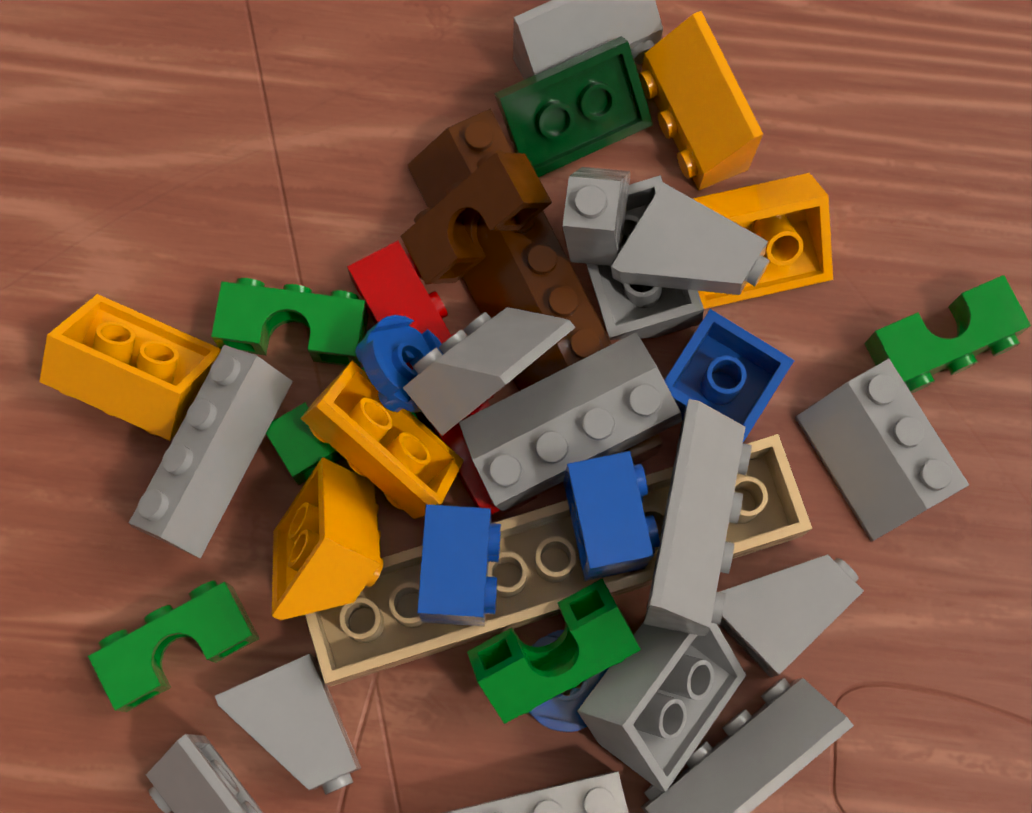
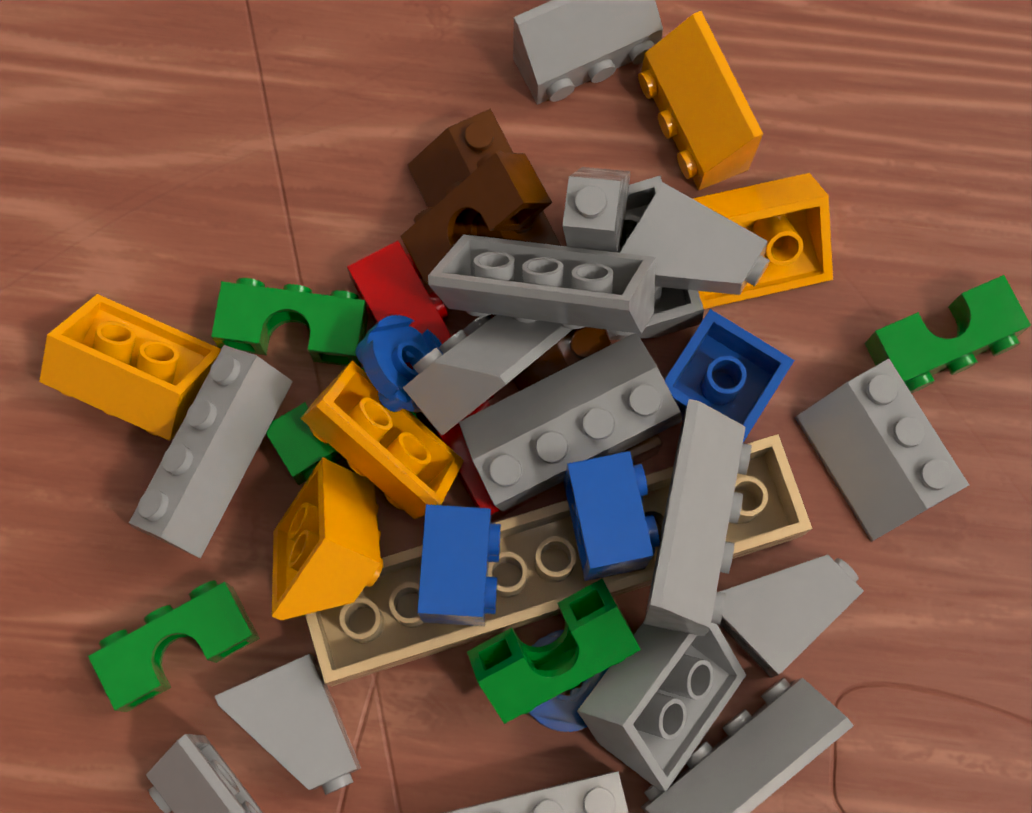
dark green plate [494,36,653,177] -> none
none -> light grey slope [428,234,655,336]

